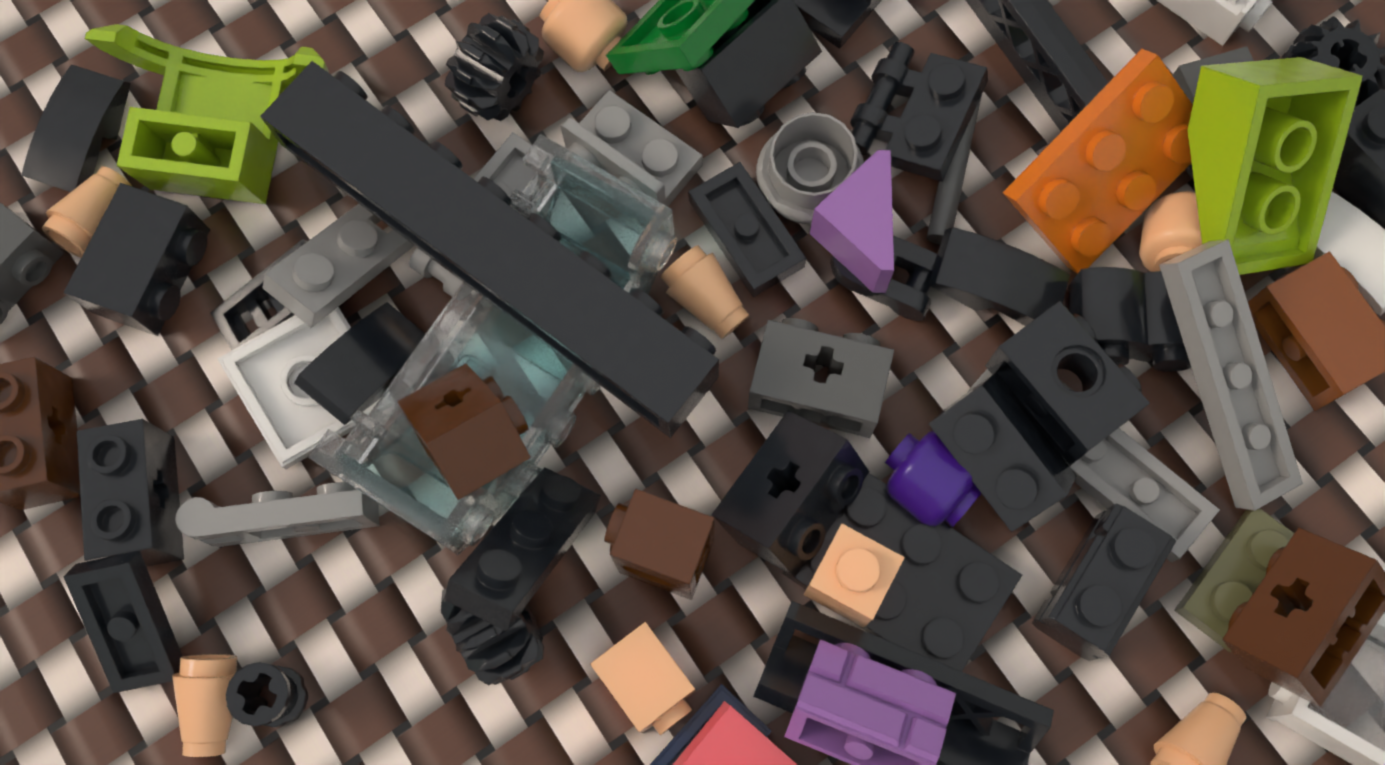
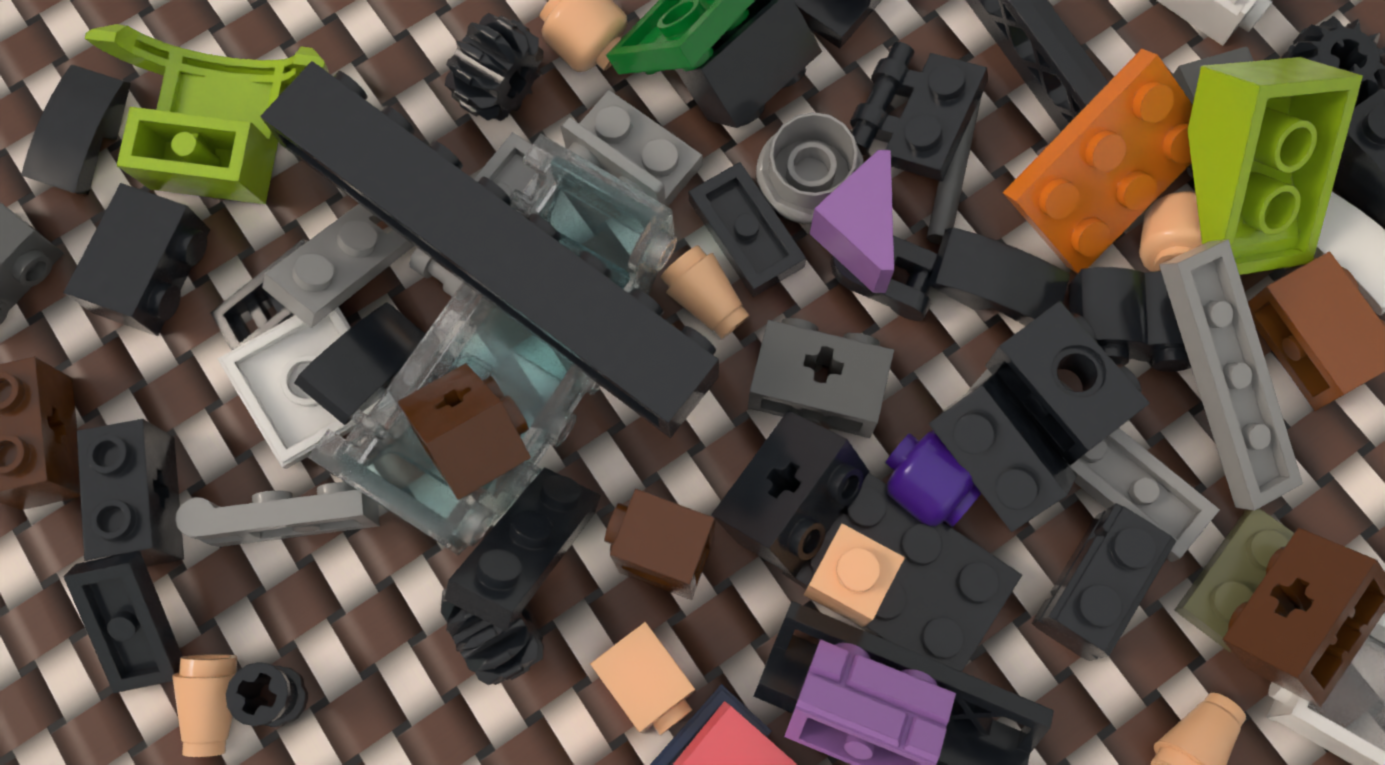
light nougat cone [42,166,132,258] -> none

